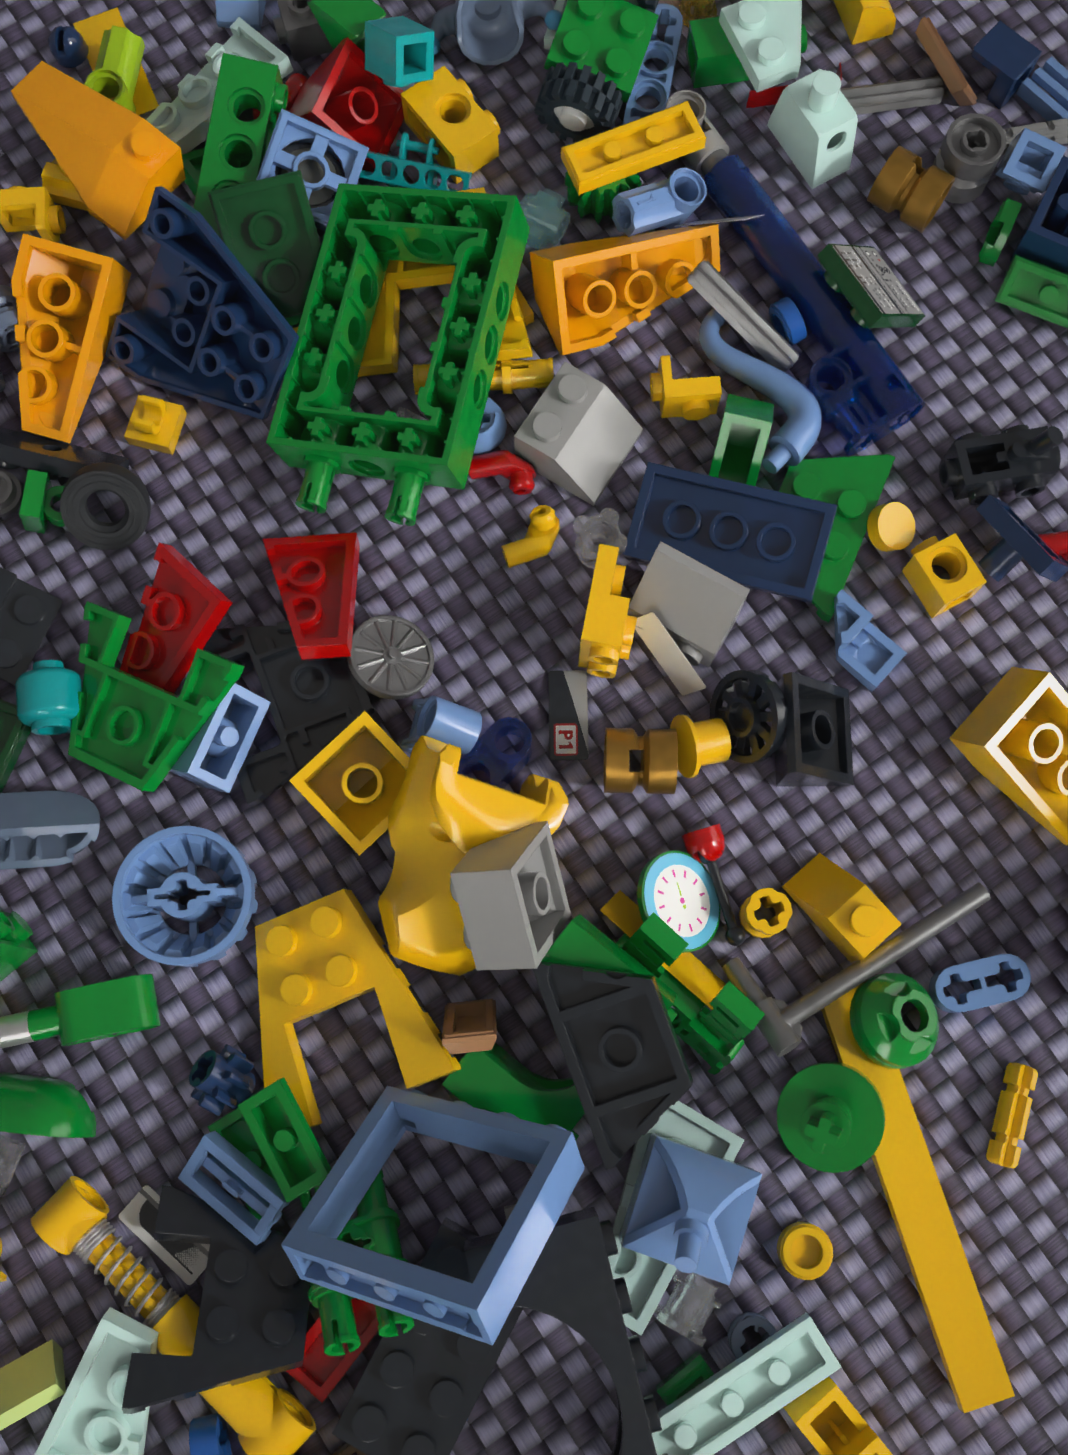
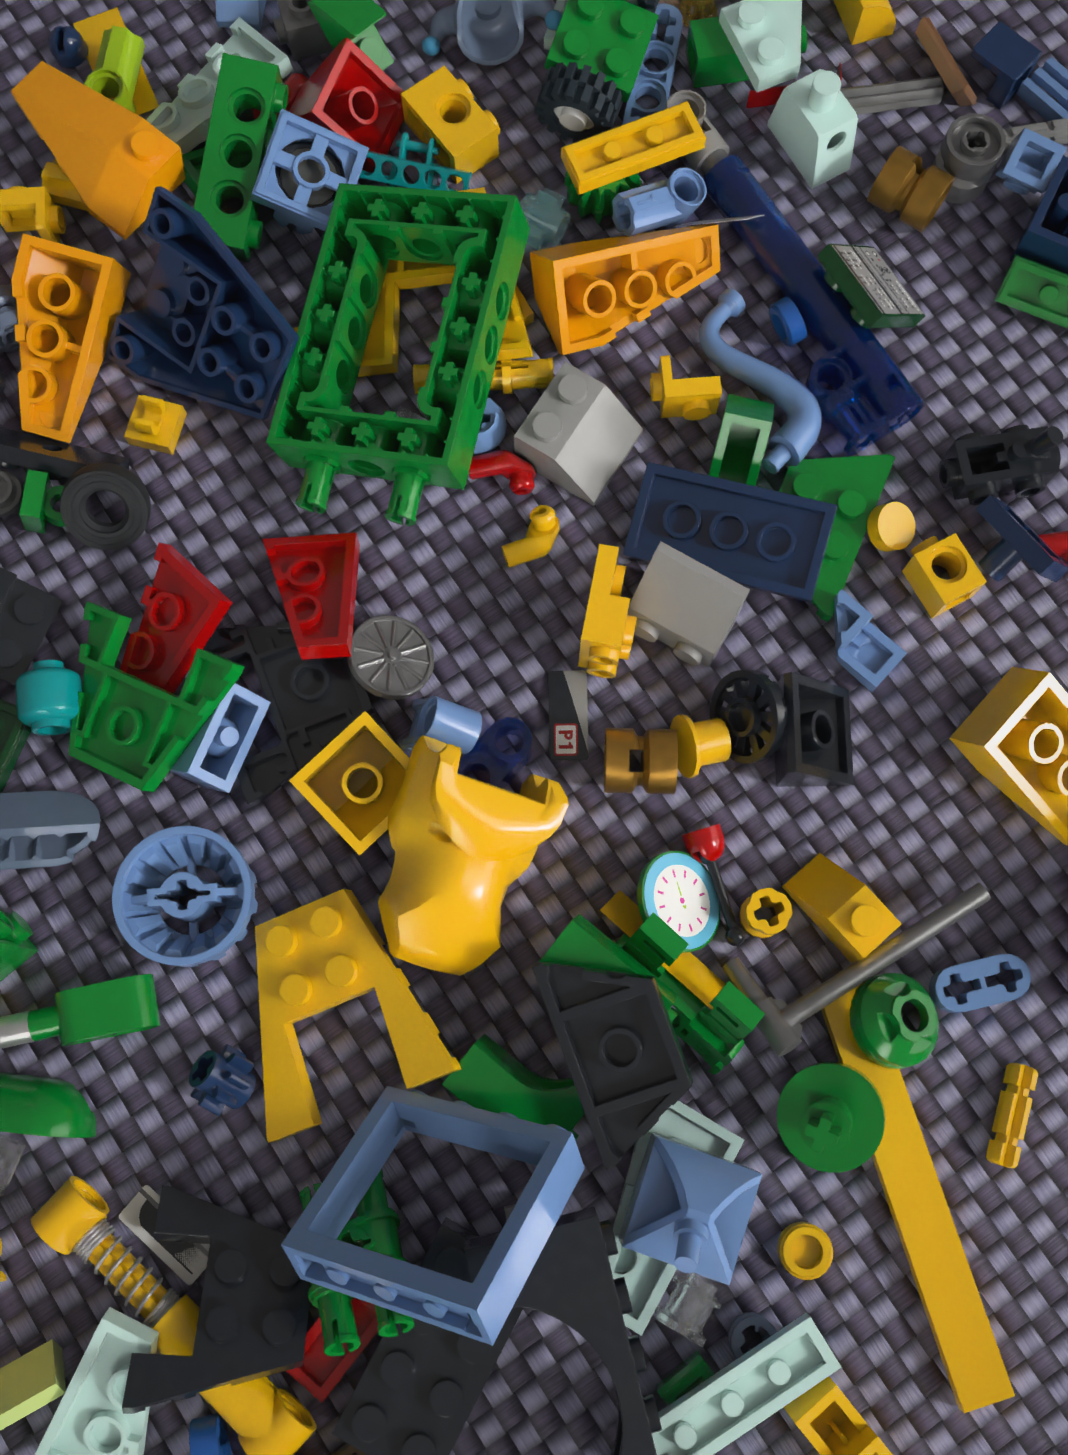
medium blue tile [178,1131,291,1246] -> none
dark green tile [208,170,321,326] -> none
green slope [208,1078,331,1220] -> none
teal brick [365,16,434,87] -> none
medium nougat tile [442,998,497,1054] -> none
light grey slope [450,821,571,971] -> none
clear brick [573,508,627,569] -> none
white sticker [635,612,706,695] -> none
flat silver axle [687,260,799,372] -> none
green tile [978,198,1022,267] -> none

